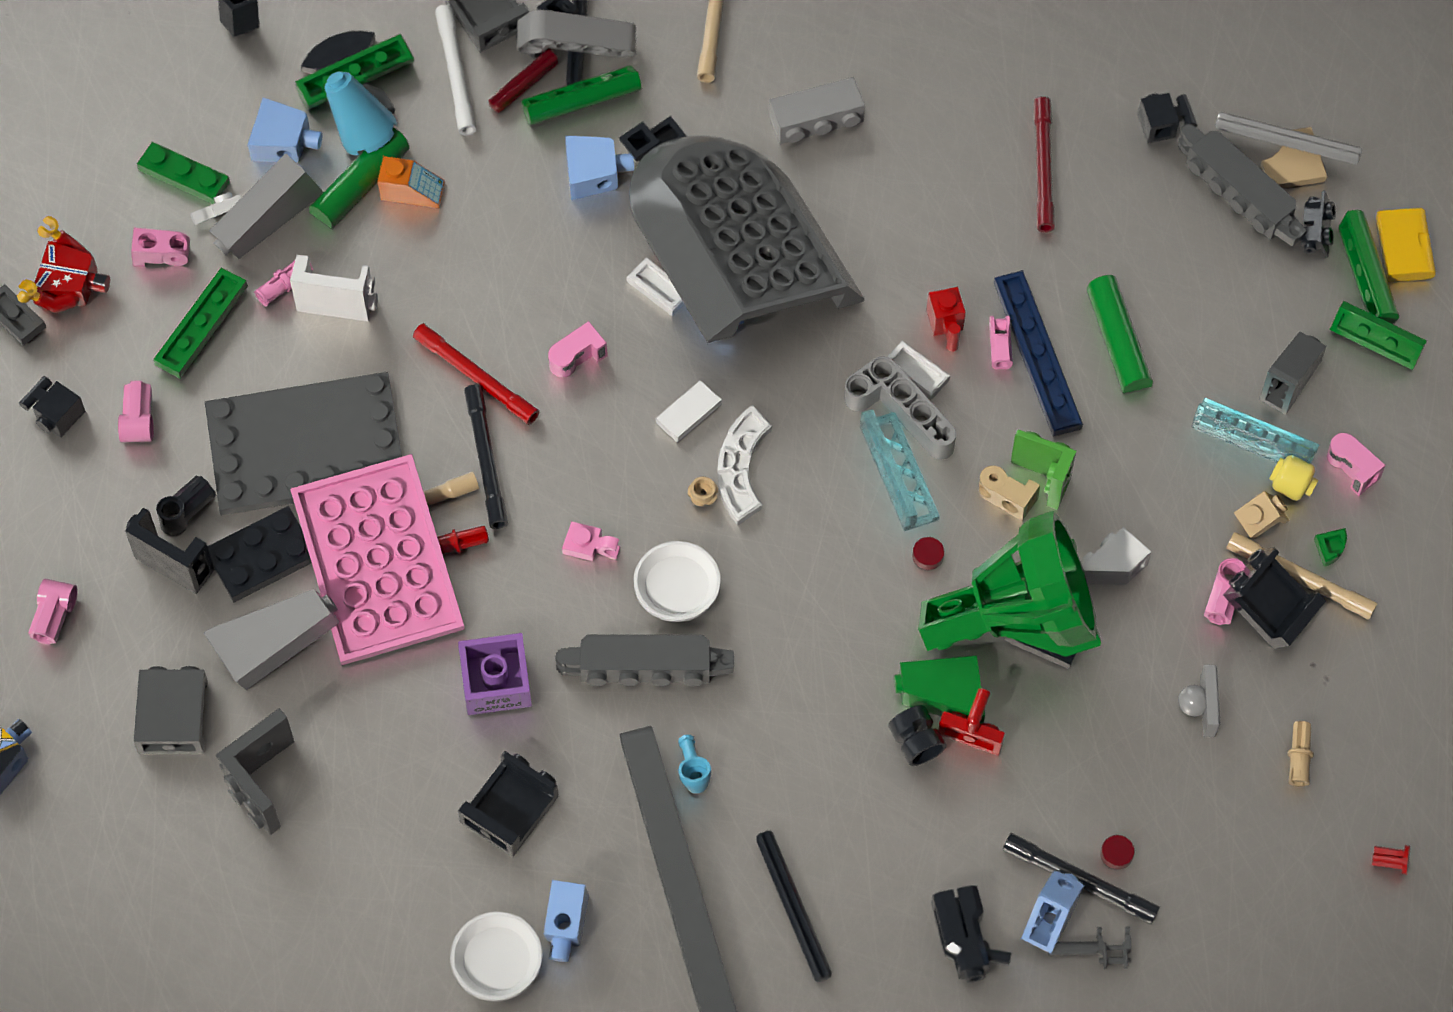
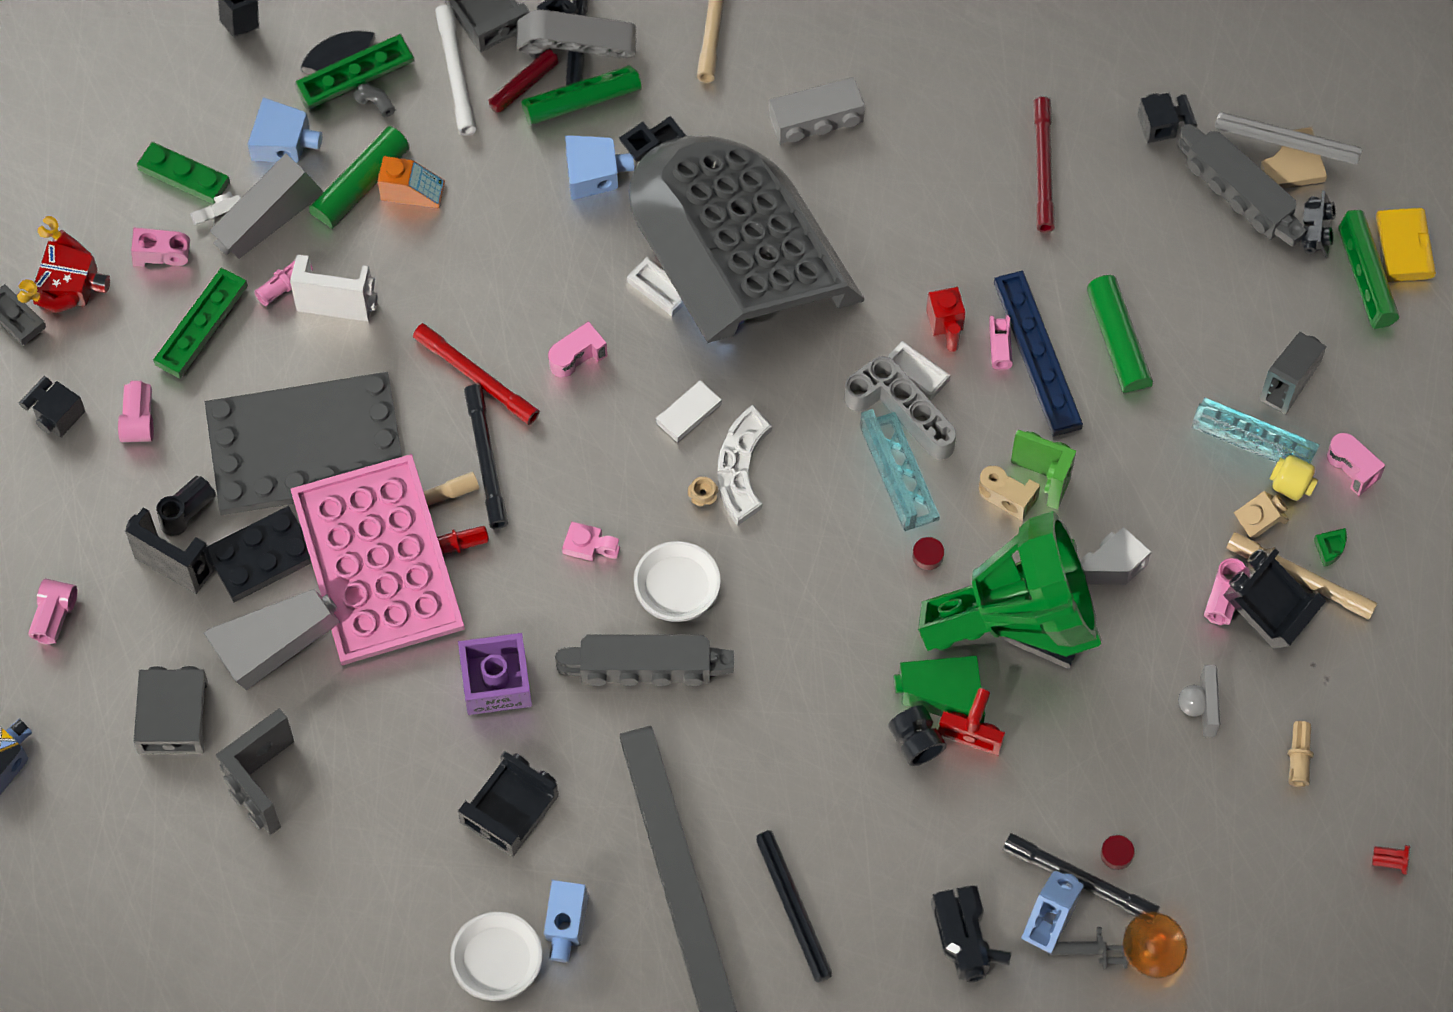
medium azure cone [325,72,397,155] -> none
medium azure bar [678,734,711,794] -> none
green plate [1330,301,1427,370] -> none
none -> clear orange dish [1123,912,1187,978]

